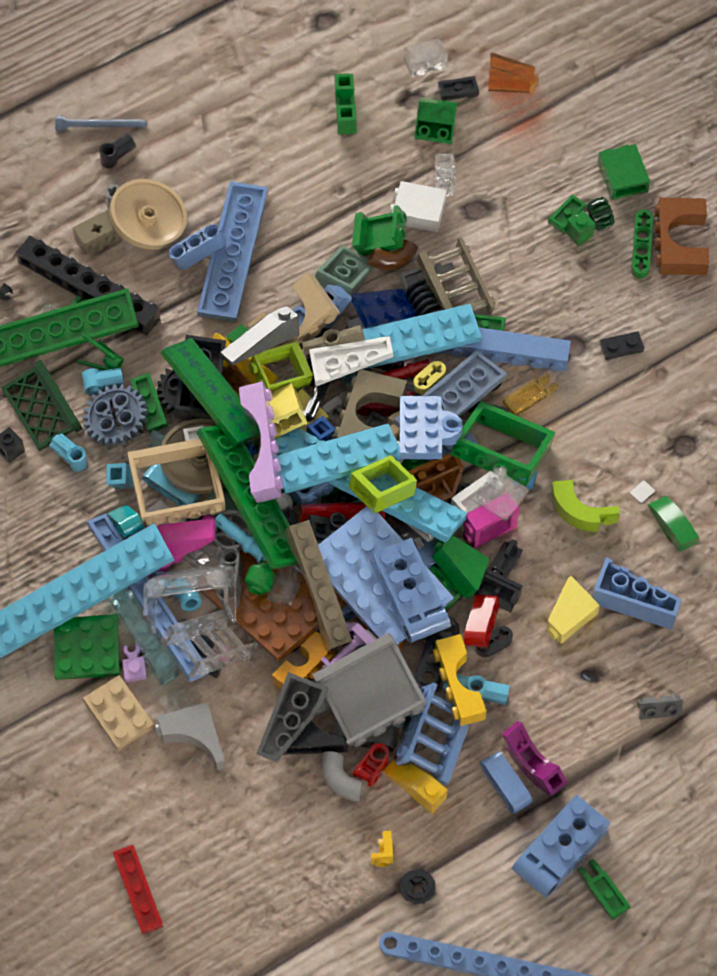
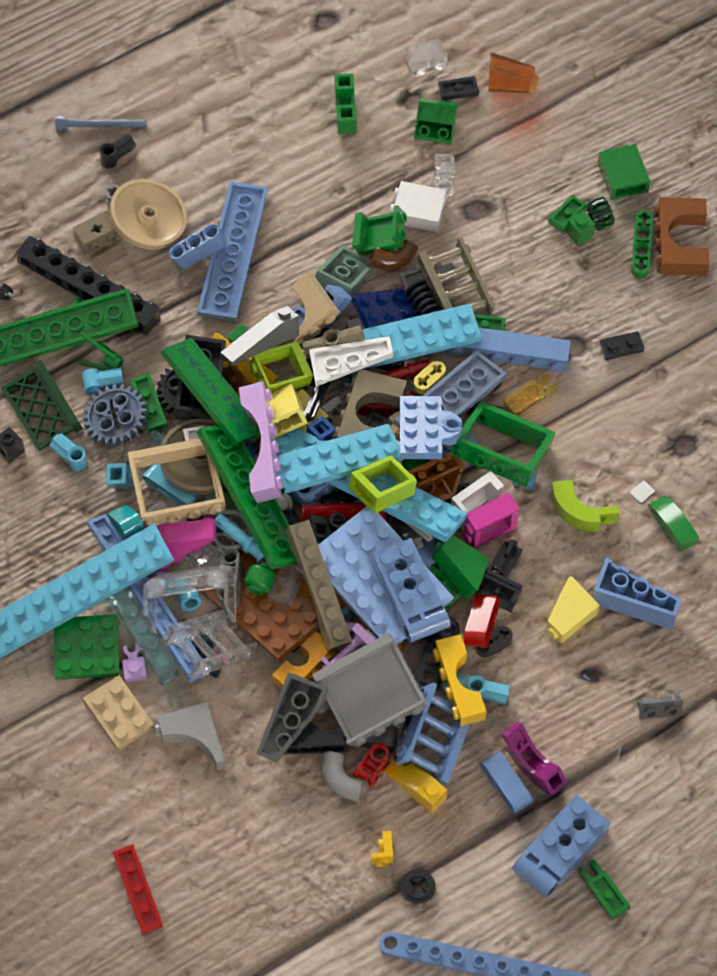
clear hinge [471,467,529,521] -> none

